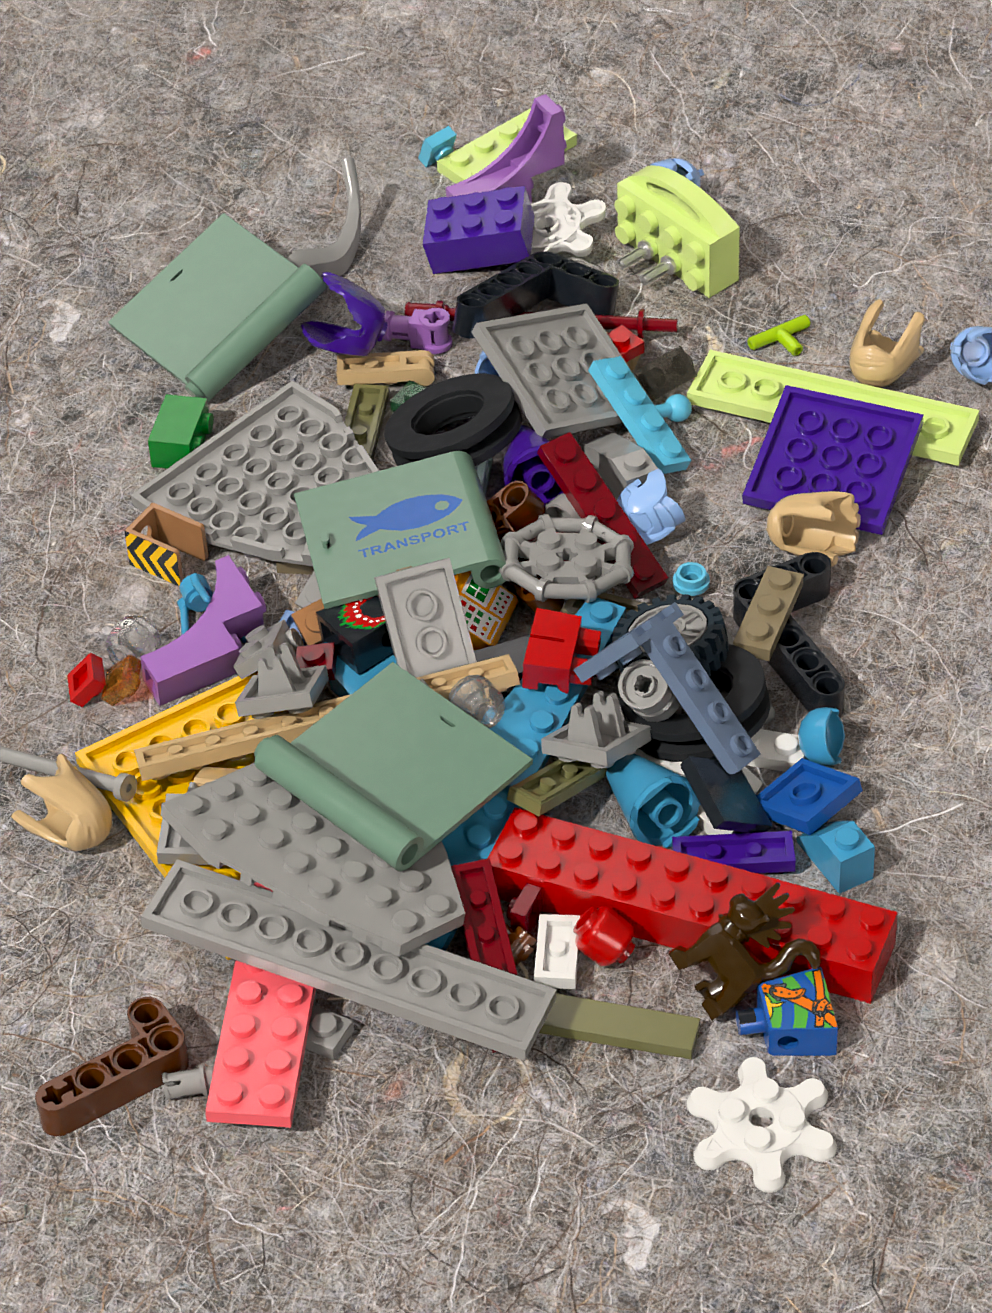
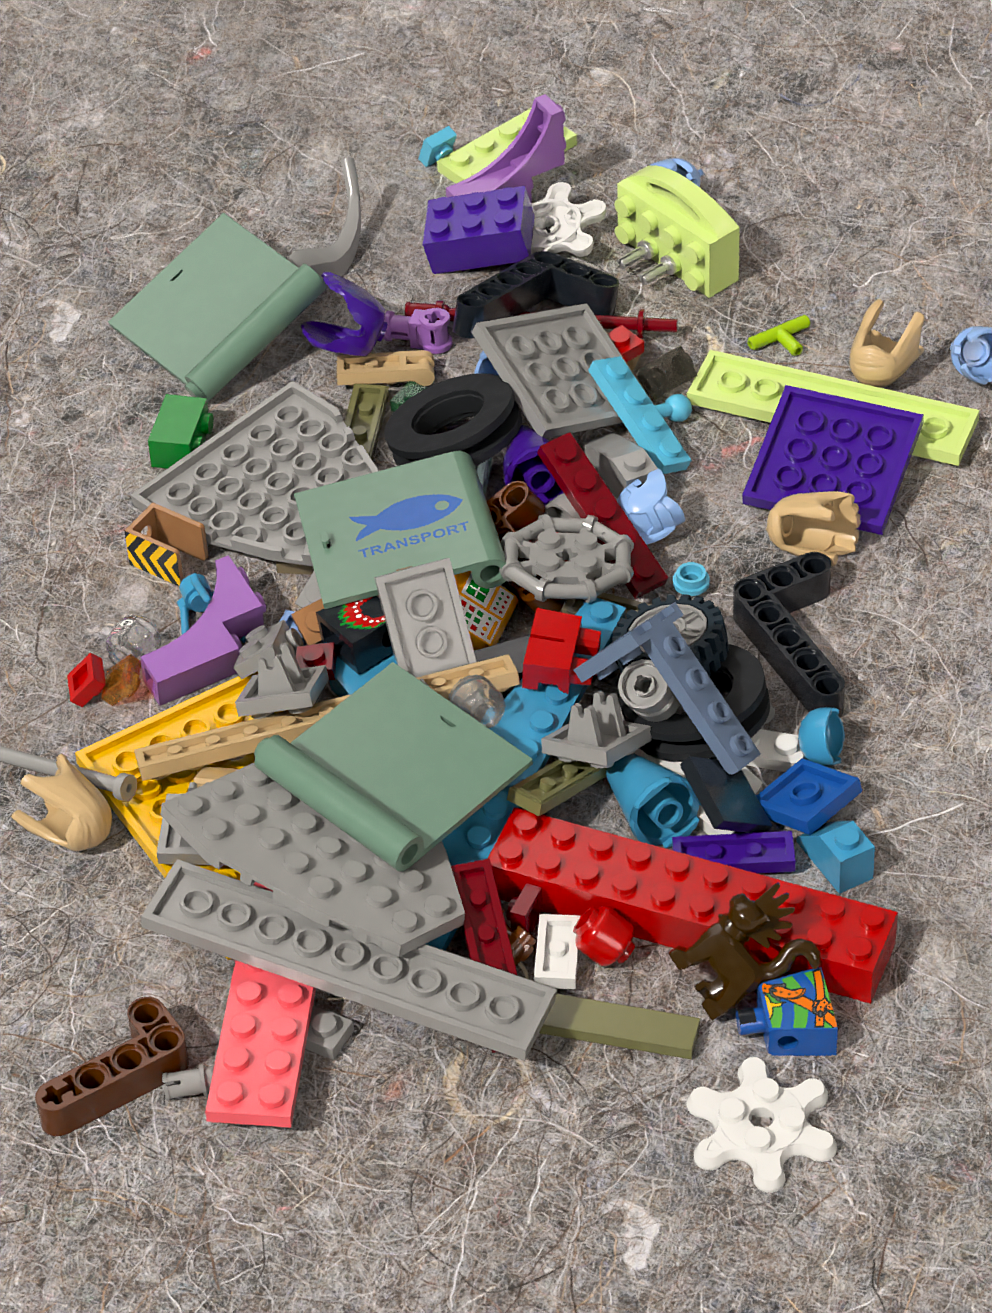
dark tan plate [733,566,804,661] -> none

